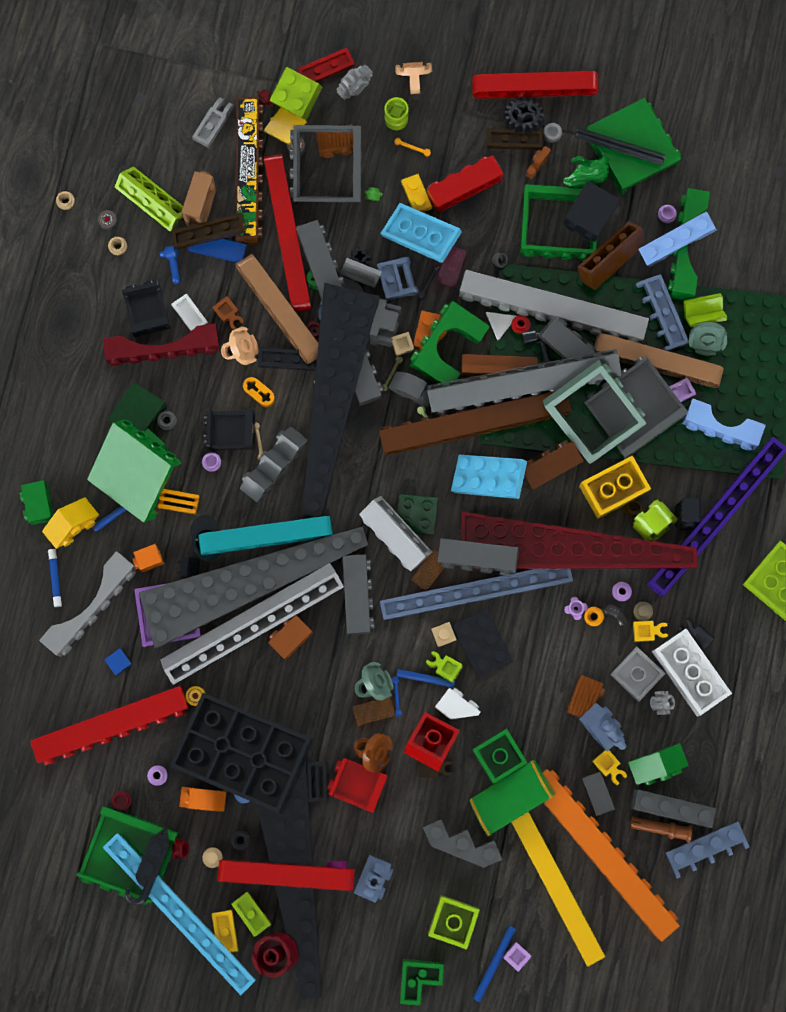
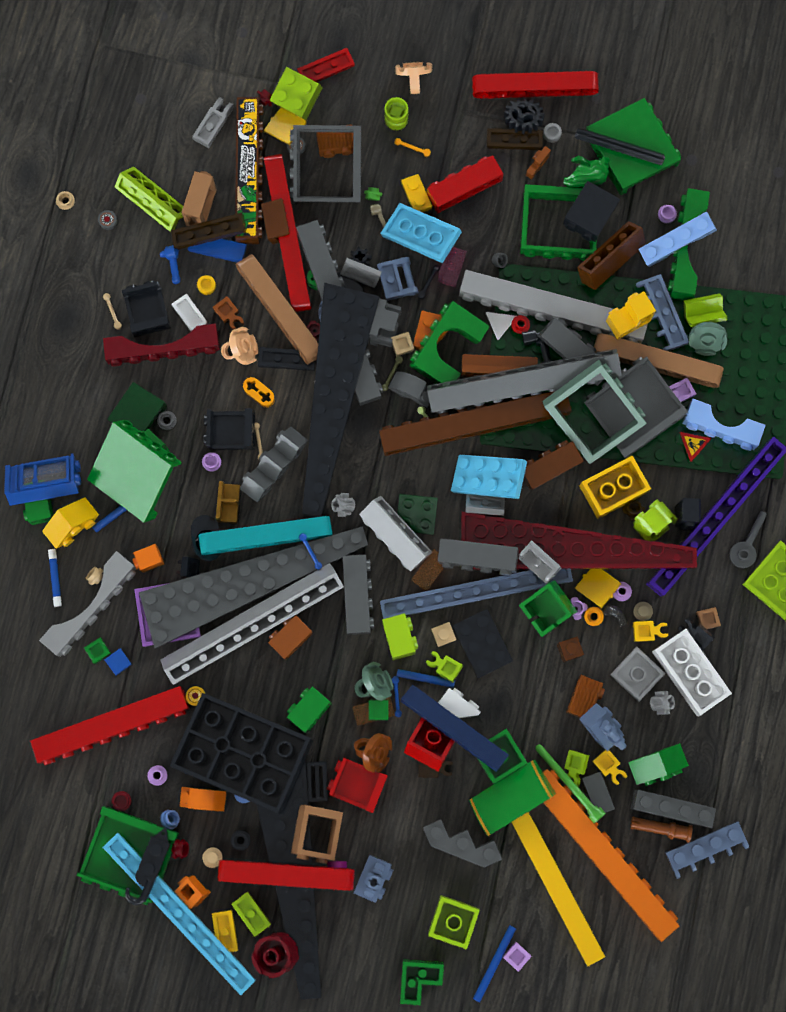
tan plate [108,237,127,255] -> none
light orange tile [158,489,200,515] -> none
light grey gear [337,65,373,100] -> none
none -> blue door [4,453,81,506]
none -> green tile [84,637,111,664]
none -> tan plate [86,567,103,585]
none -> tan hinge [103,293,122,330]
none -> medium blue plate [160,810,180,830]
none -> orange brick [174,875,211,909]
none -> yellow tile [197,275,216,295]
none -> pearl gold panel [216,481,241,524]
none -> reddish brown panel [261,199,290,244]
none -> green brick [287,686,332,734]
none -> medium nougat window [291,805,343,864]
none -> blue hinge [299,533,322,570]
none -> light grey gear [331,493,355,517]
none -> green tile [369,700,388,720]
none -> dark tan hand [370,204,387,228]
none -> lime brick [382,613,418,660]
none -> dark blue tile [401,685,509,772]
none -> light grey plate [465,494,505,516]
none -> light grey hinge [518,540,561,584]
none -> green piece [519,580,578,637]
none -> bright green piece [535,744,606,824]
none -> reddish brown brick [557,636,584,663]
none -> lime plate [564,750,590,786]
none -> yellow piece [575,569,621,609]
none -> yellow brick [606,292,656,340]
none -> sticker [680,432,711,462]
none -> medium nougat tile [696,607,721,630]
none -> dark grey piece [729,511,767,568]

